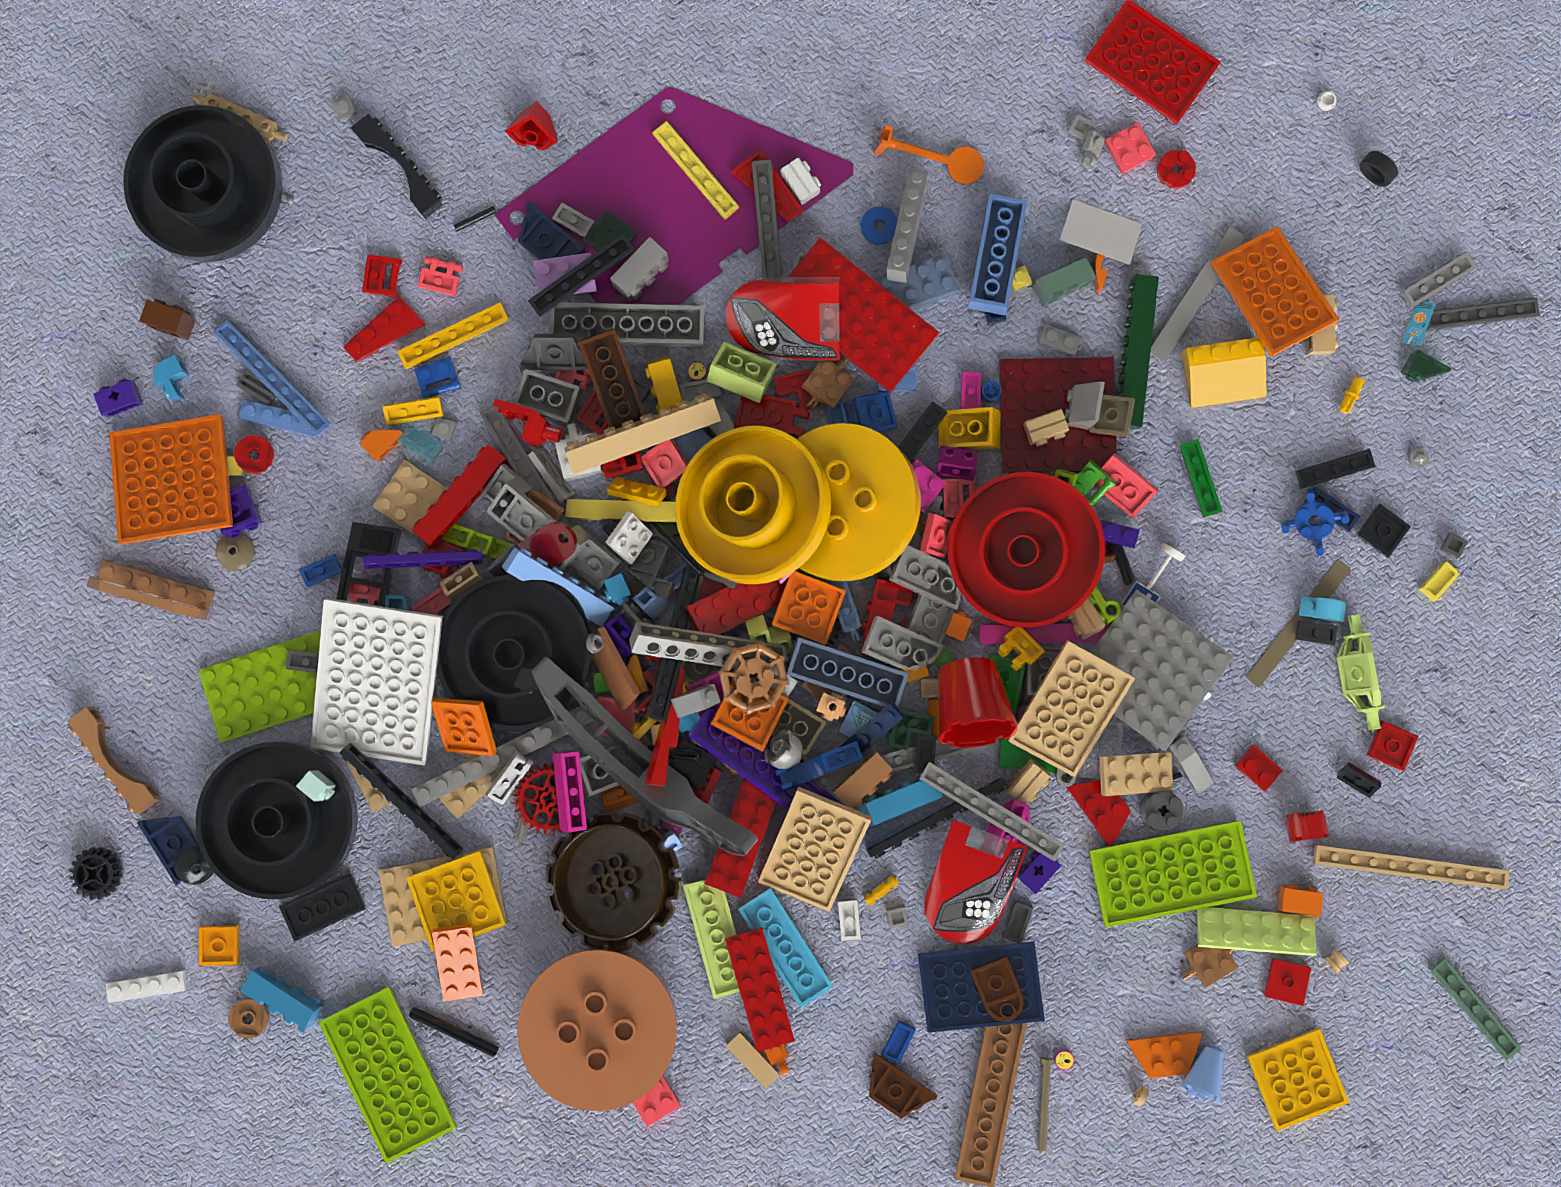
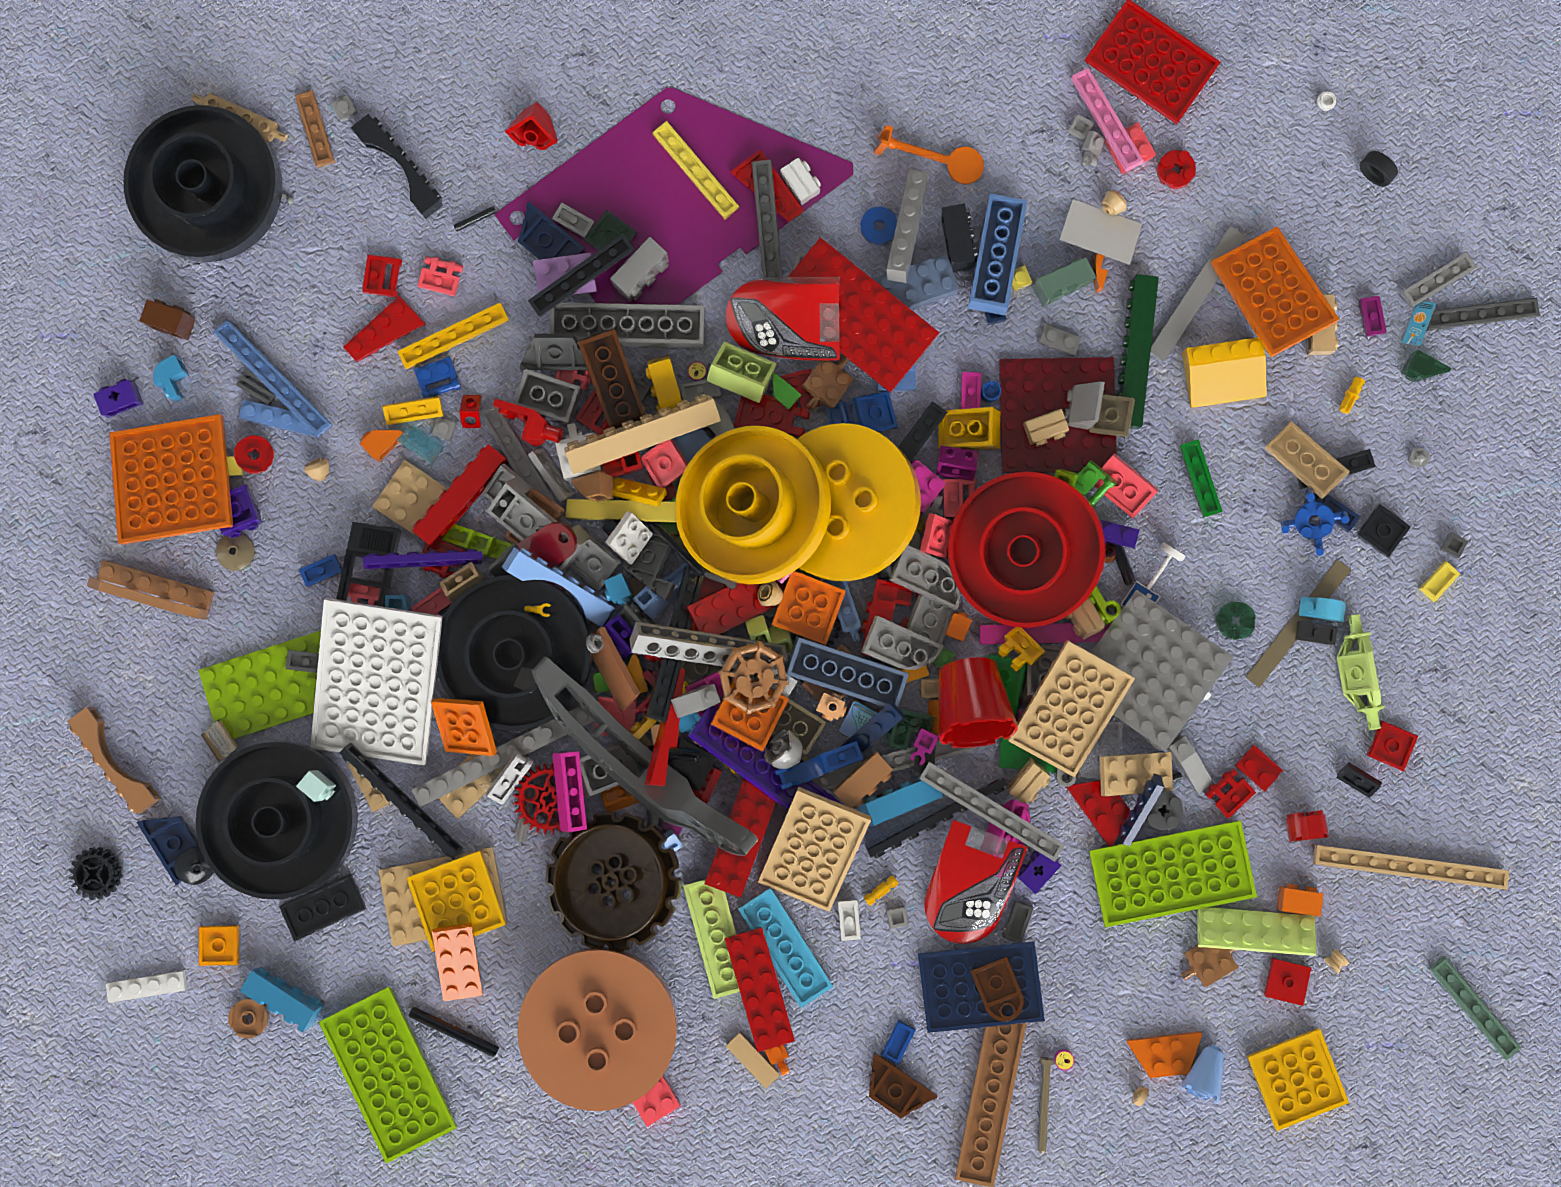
none -> clear smoke piece [201,719,238,762]
none -> medium nougat tile [295,90,335,168]
none -> tan cone [304,458,330,481]
none -> red bracket [459,395,482,428]
none -> yellow piece [524,603,551,617]
none -> medium nougat slope [571,470,613,502]
none -> tan cone [758,581,783,606]
none -> bright green slope [773,373,801,410]
none -> magenta plate [910,728,939,765]
none -> black brick [941,203,978,272]
none -> bright pink plate [1071,68,1143,172]
none -> tan cone [1102,190,1127,215]
none -> dark blue plate [1119,773,1164,846]
none -> red plate [1205,768,1256,819]
none -> clear green plate [1215,602,1256,640]
none -> tan tile [1264,421,1350,499]
none -> magenta plate [1358,296,1387,337]

